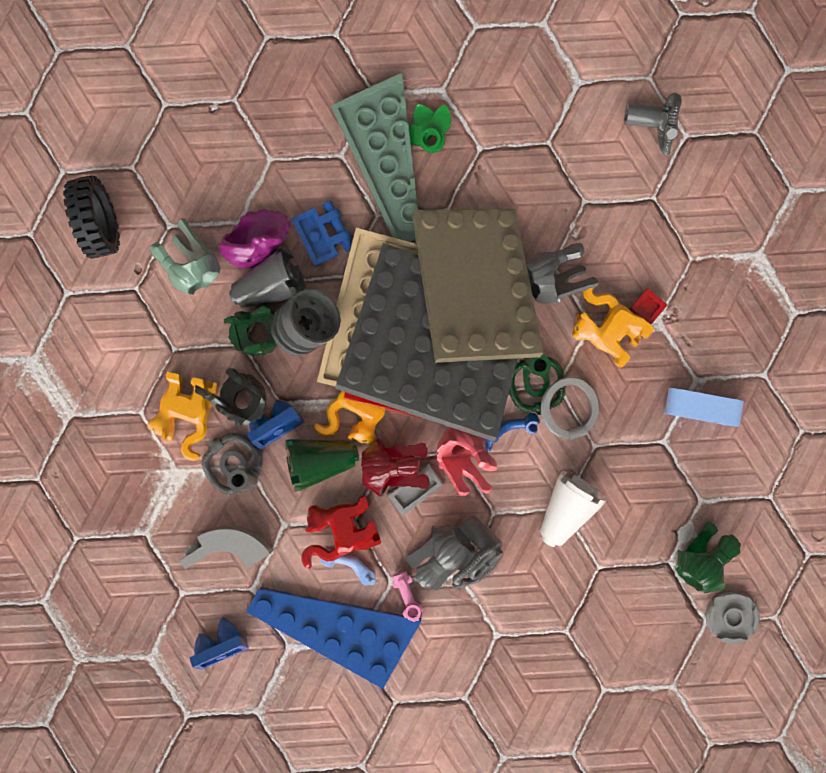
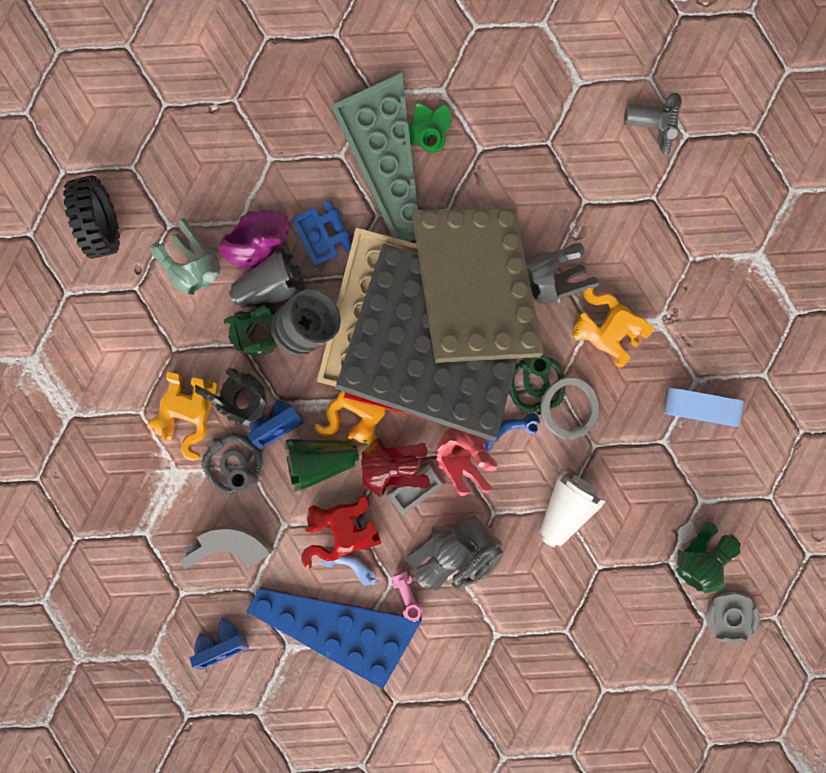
red plate [629,288,668,324] -> none

